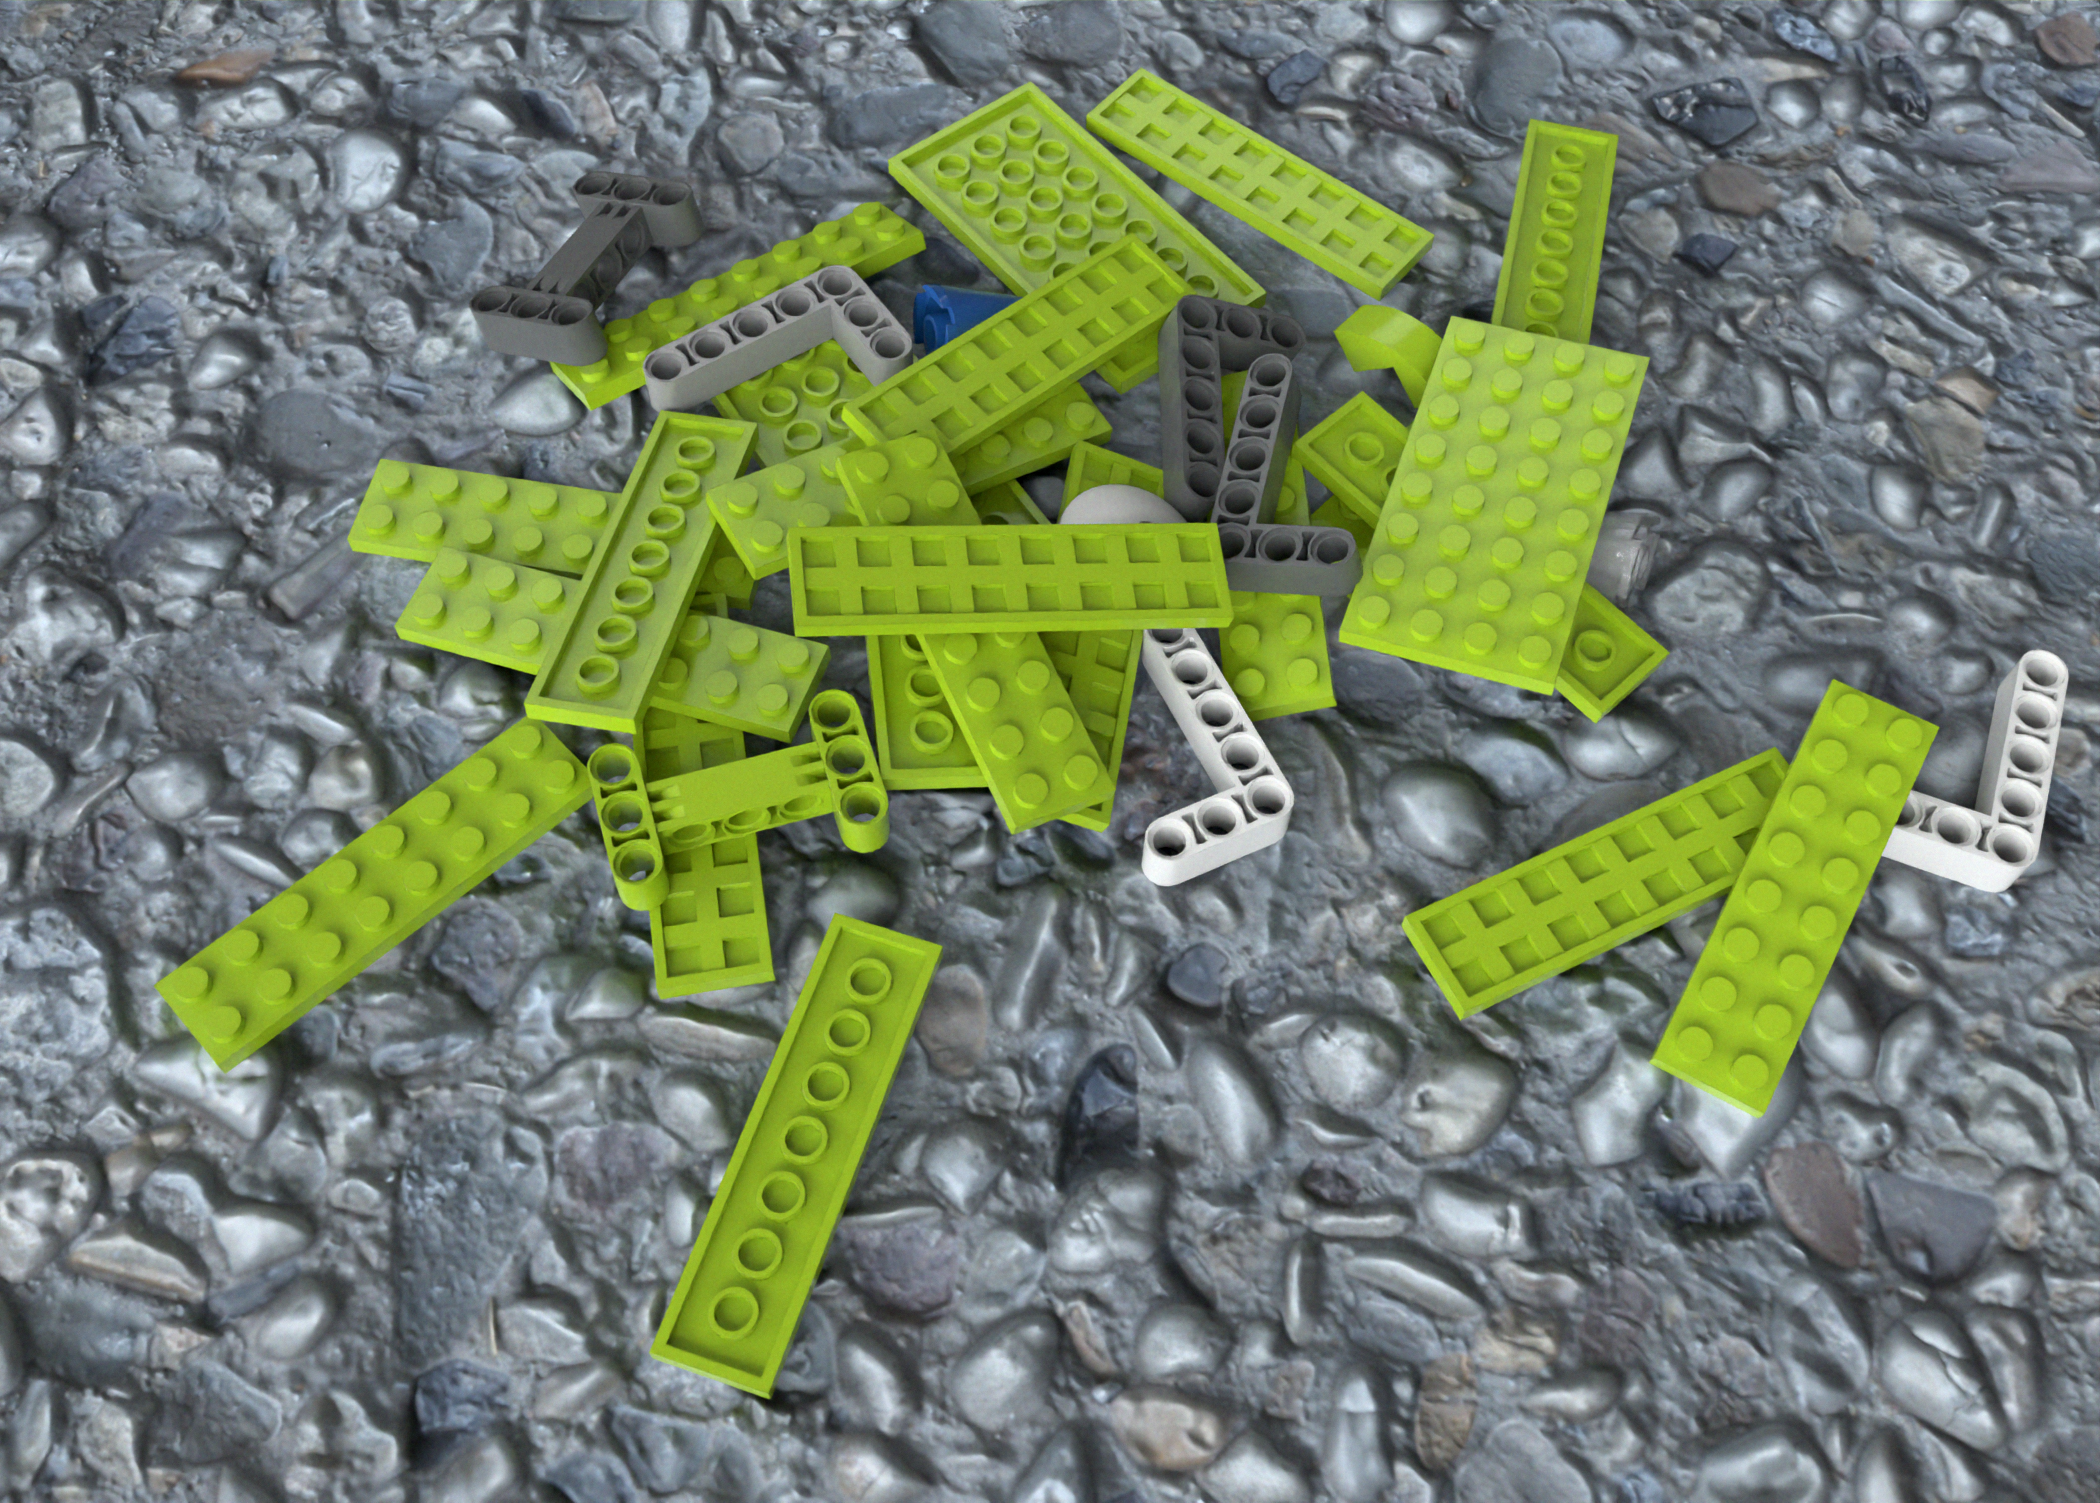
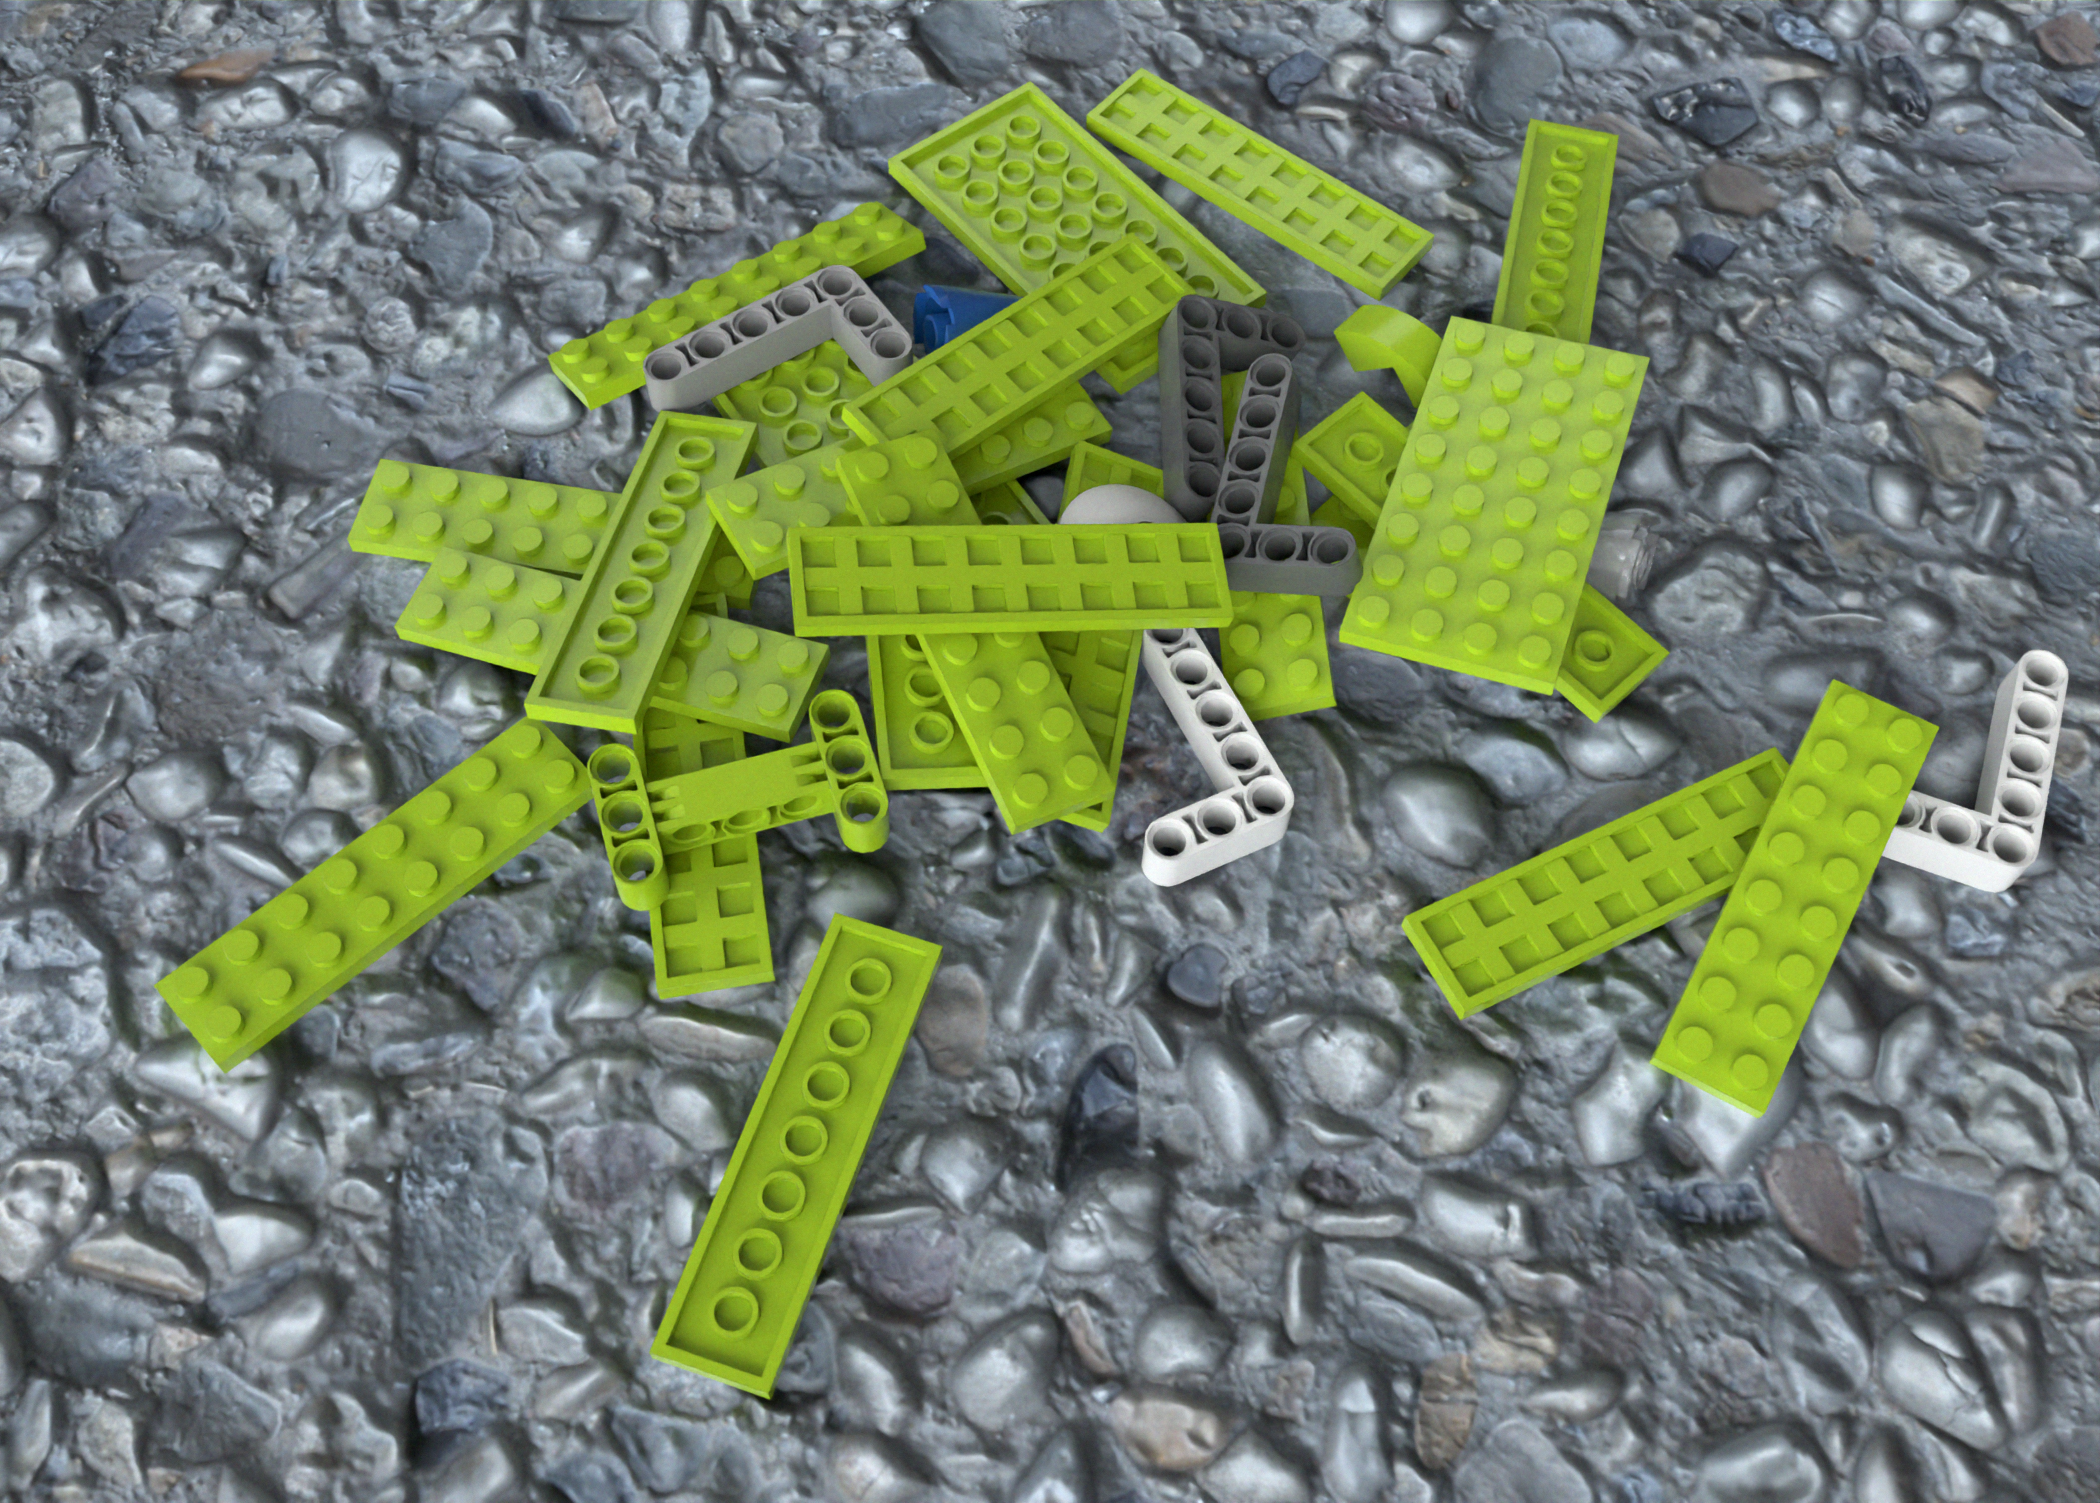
dark grey beam [469,171,705,366] -> none

